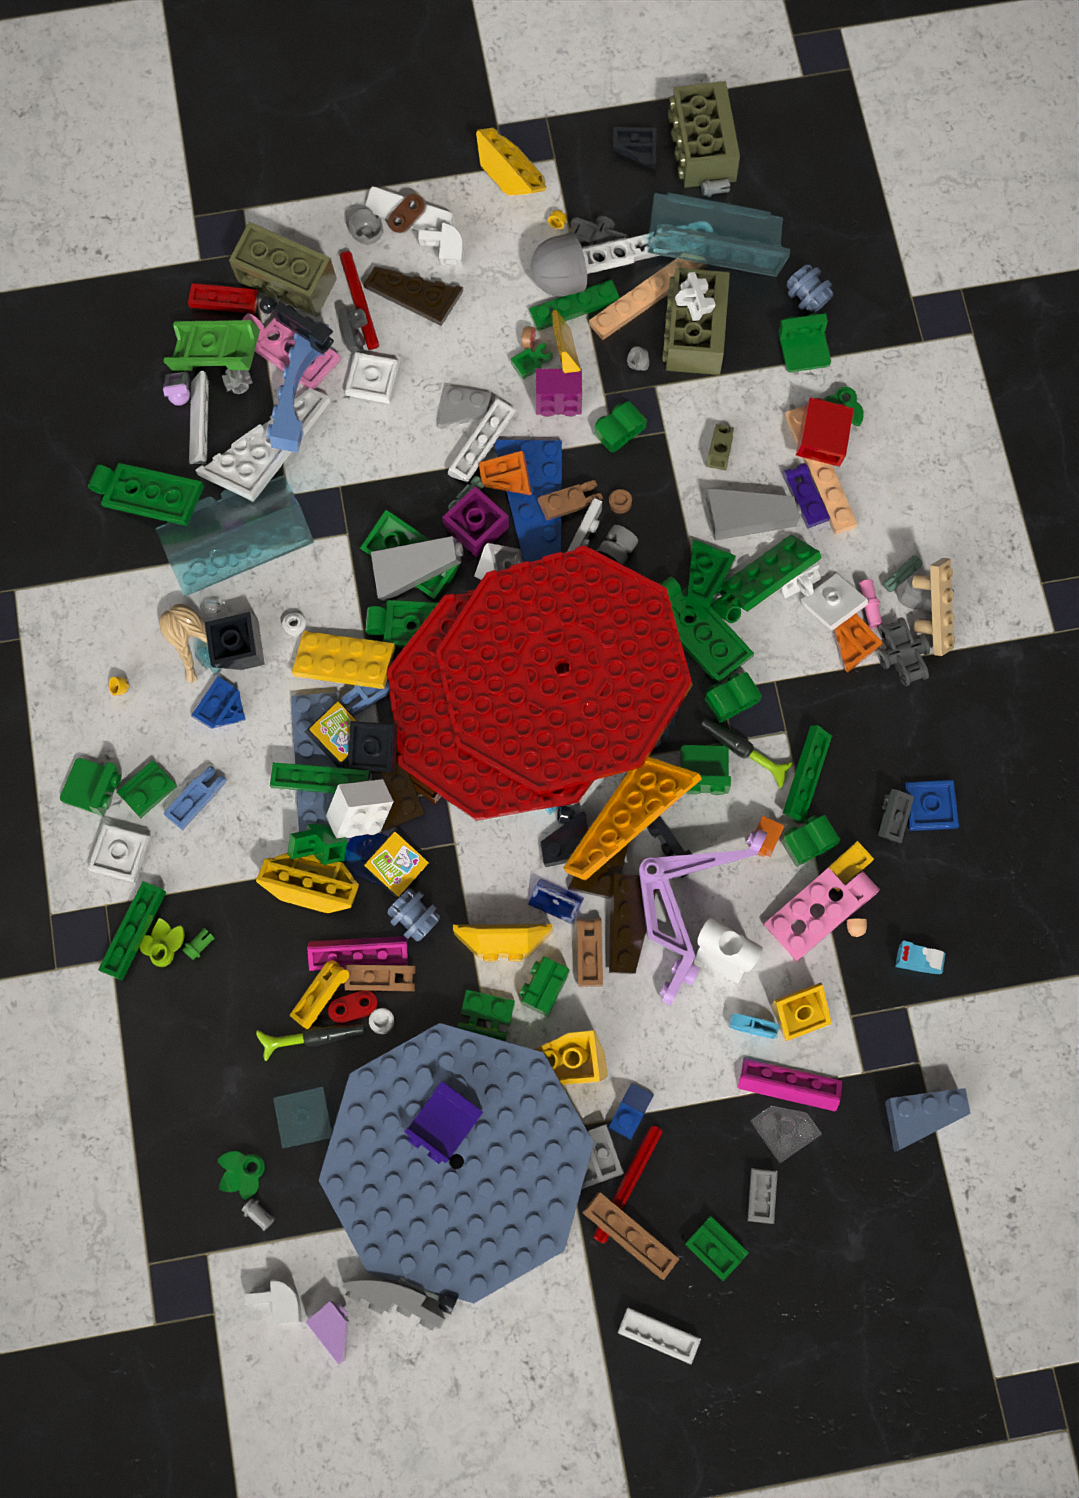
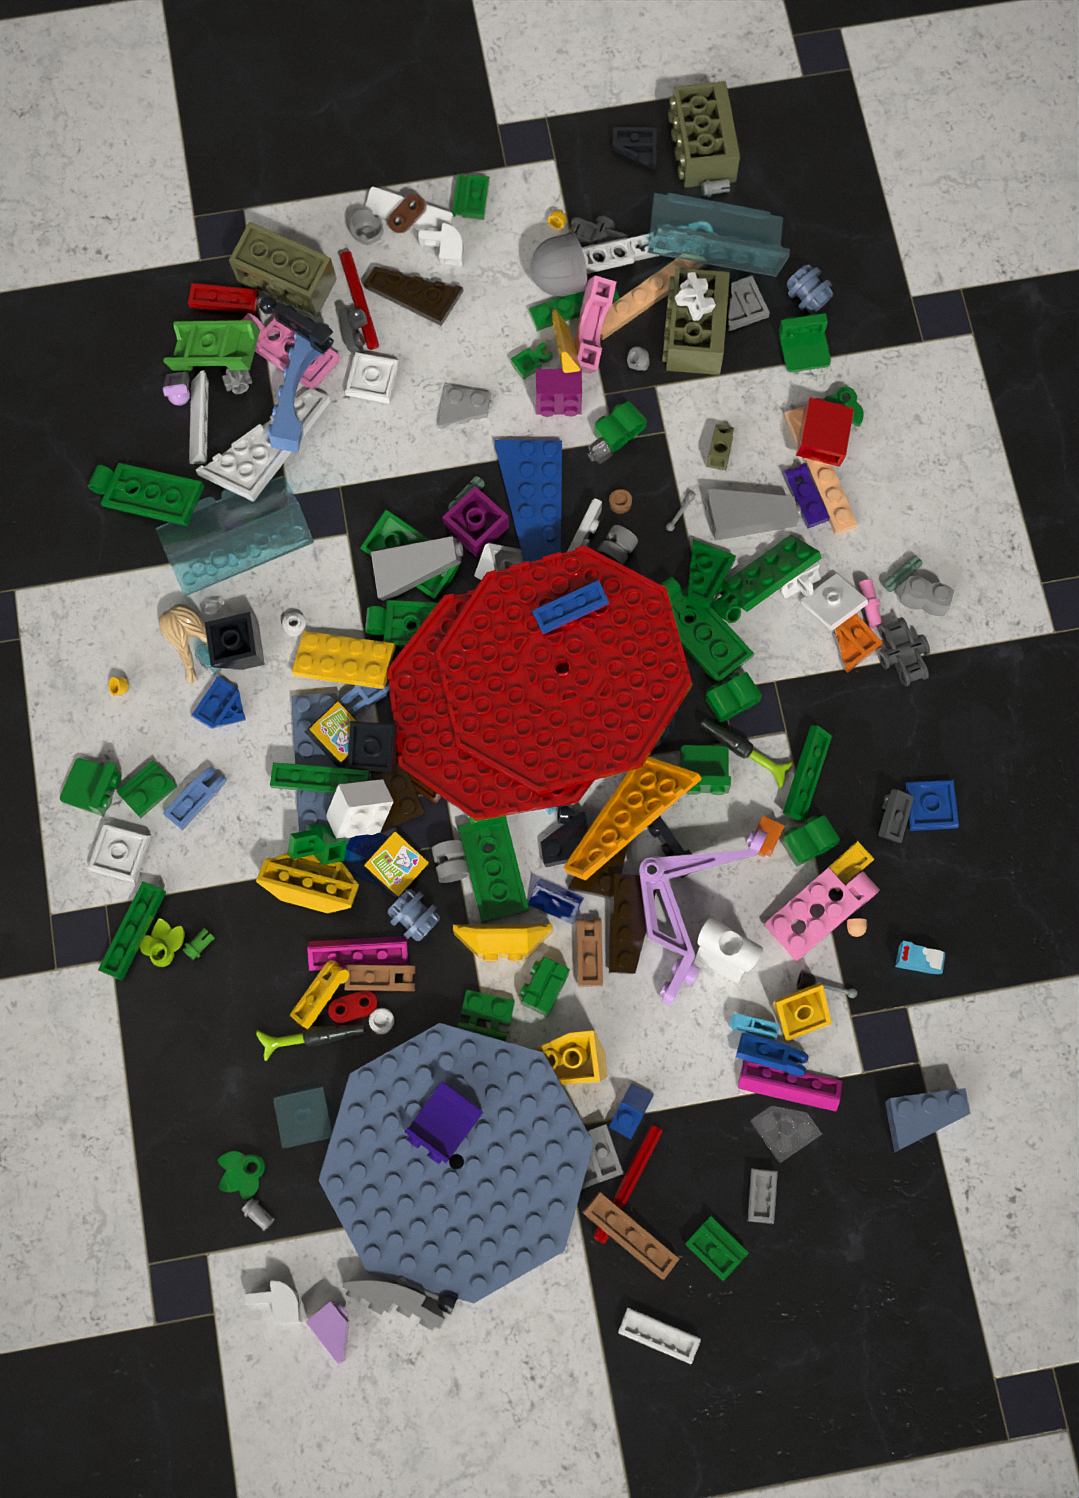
white slope [448,398,516,482] -> none
yellow wedge [476,128,547,196] -> none
orange wing [479,451,532,495] -> none
medium nougat tile [521,326,536,350] -> none
medium nougat hinge [537,480,603,521] -> none
tan plate [912,558,955,656] -> none
none -> light grey wheel [431,840,470,883]
none -> green plate [452,174,490,220]
none -> green hinge [458,816,529,923]
none -> blue plate [532,580,609,634]
none -> bright pink arch [574,276,616,374]
none -> clear piece [587,438,613,464]
none -> light grey hinge [666,492,696,531]
none -> light grey wing [728,276,770,331]
none -> blue hinge [735,1032,809,1077]
none -> hinge [797,970,857,998]

